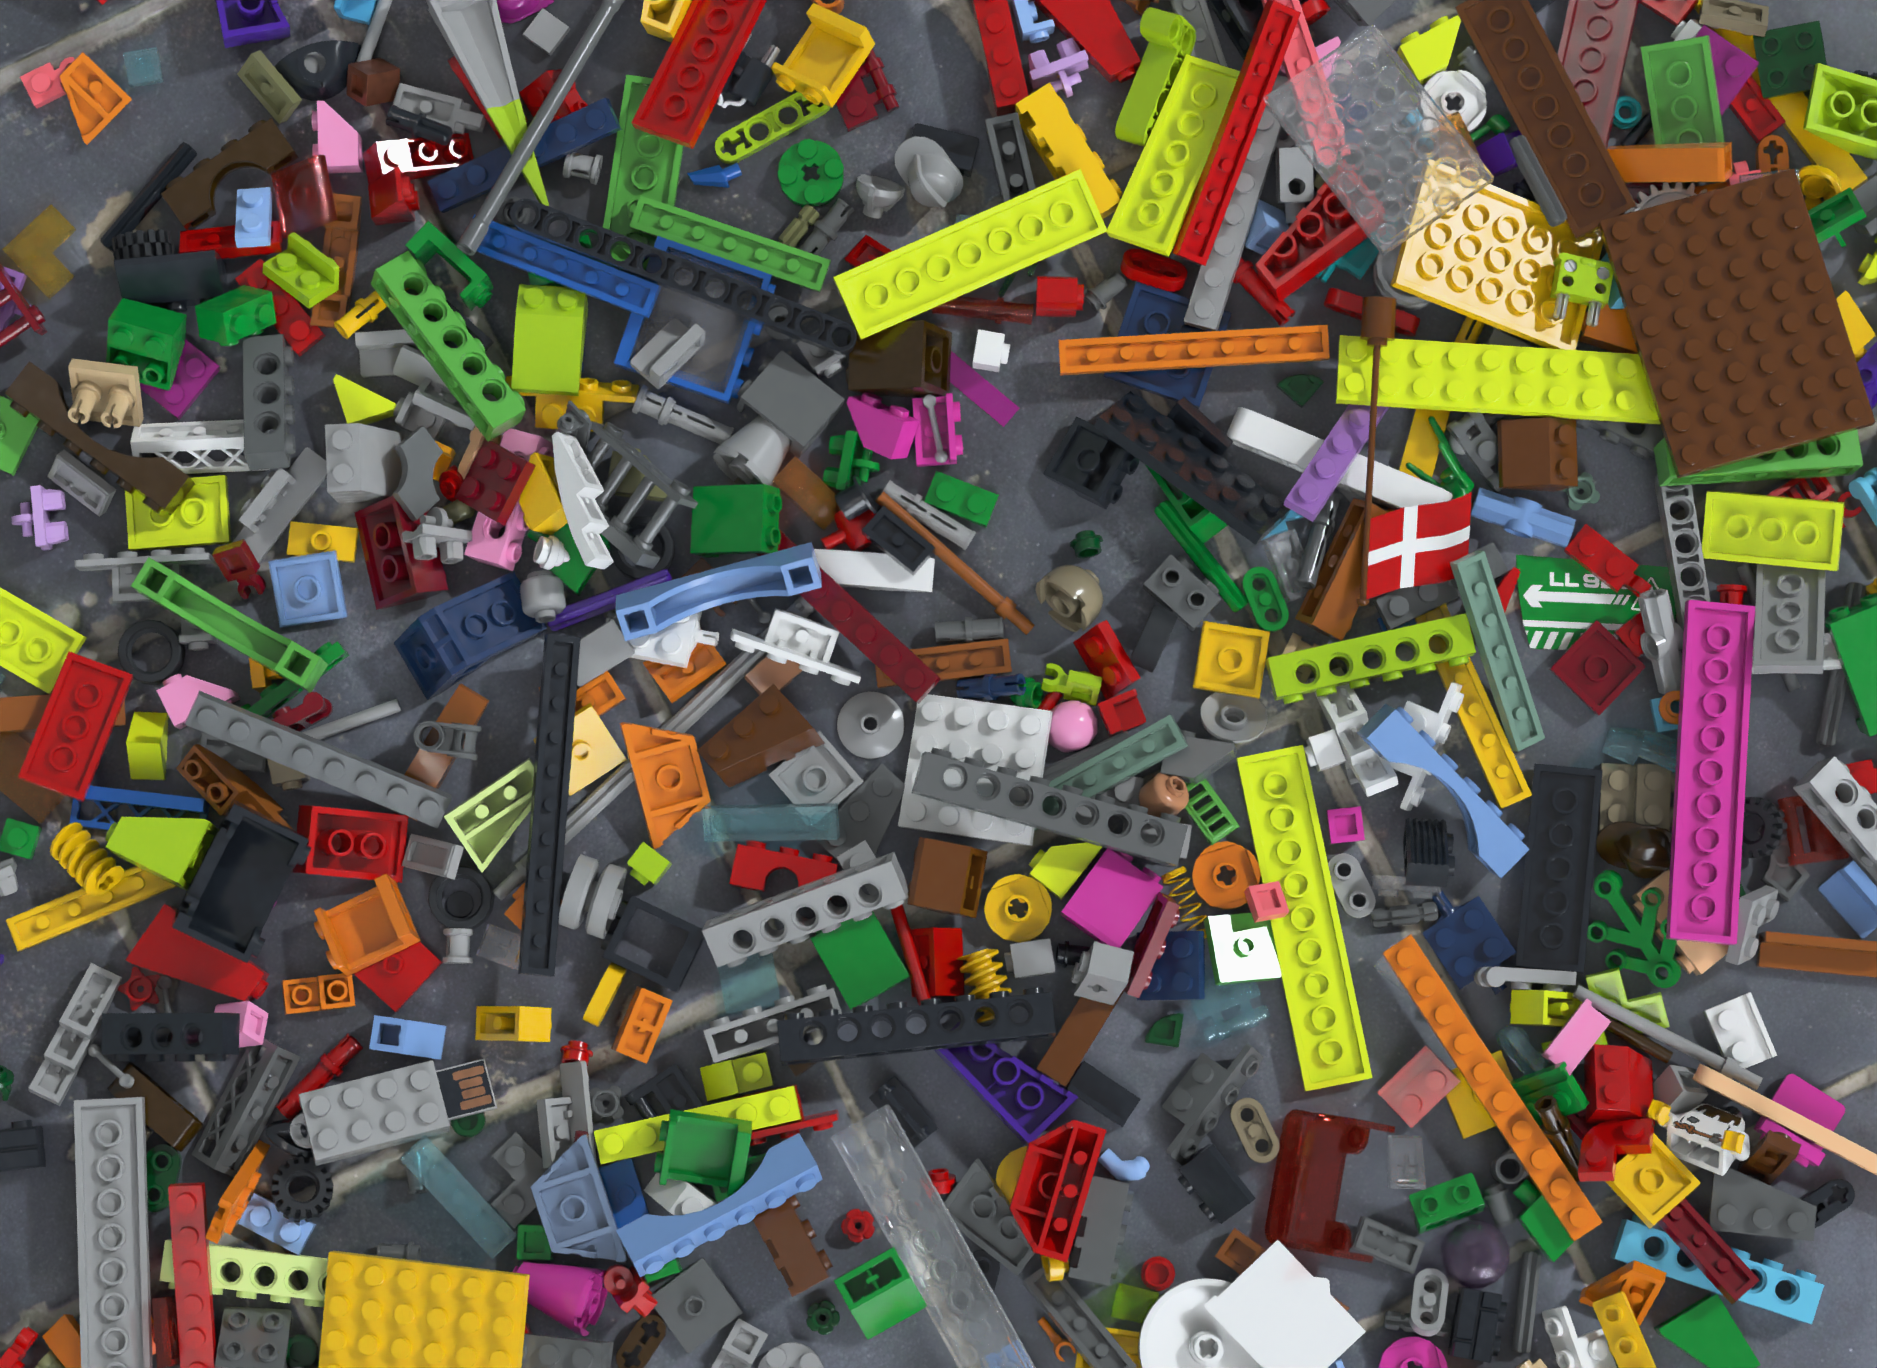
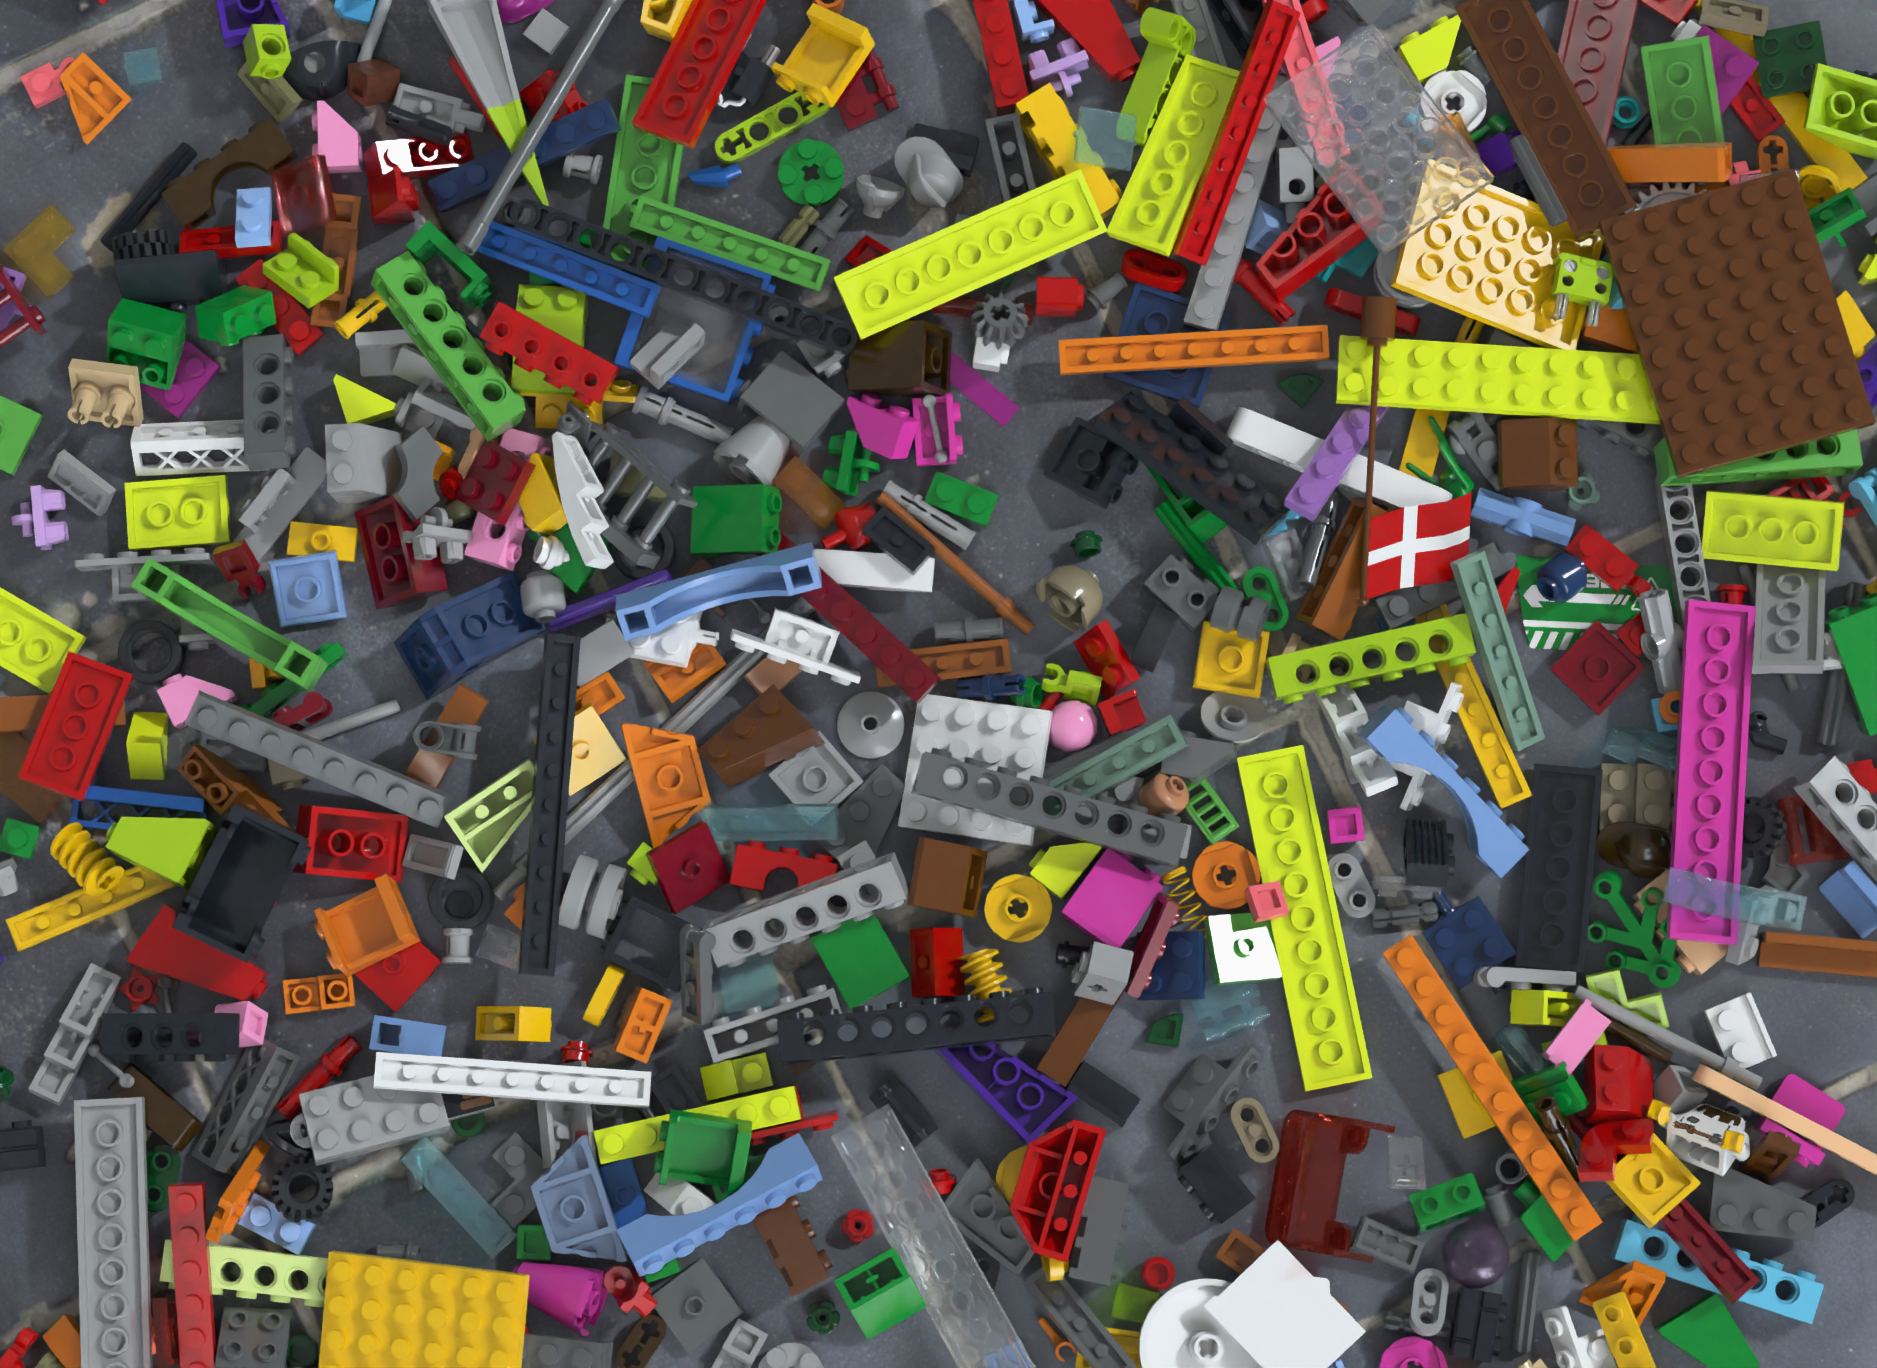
dark brown arch [5,361,195,515] -> none
black piece [834,475,878,521] -> none
red bar [890,904,931,1006] -> none
light grey brick [1004,938,1056,979] -> none
light blue arm [1098,1148,1150,1181] -> none
white plate [1304,729,1346,772] -> none
plate [1377,1045,1461,1128] -> none
none -> lime brick [243,24,291,79]
none -> white plate [373,1052,651,1108]
none -> red brick [479,301,620,406]
none -> dark red plate [645,821,730,914]
none -> dark grey plate [679,924,716,1025]
none -> dark grey gear [970,290,1028,350]
none -> clear light blue piece [1073,106,1137,171]
none -> dark grey wheel [1210,586,1271,643]
none -> dark blue head [1536,553,1587,603]
none -> clear light blue slope [1663,867,1808,931]
none -> black arm [1748,711,1788,755]

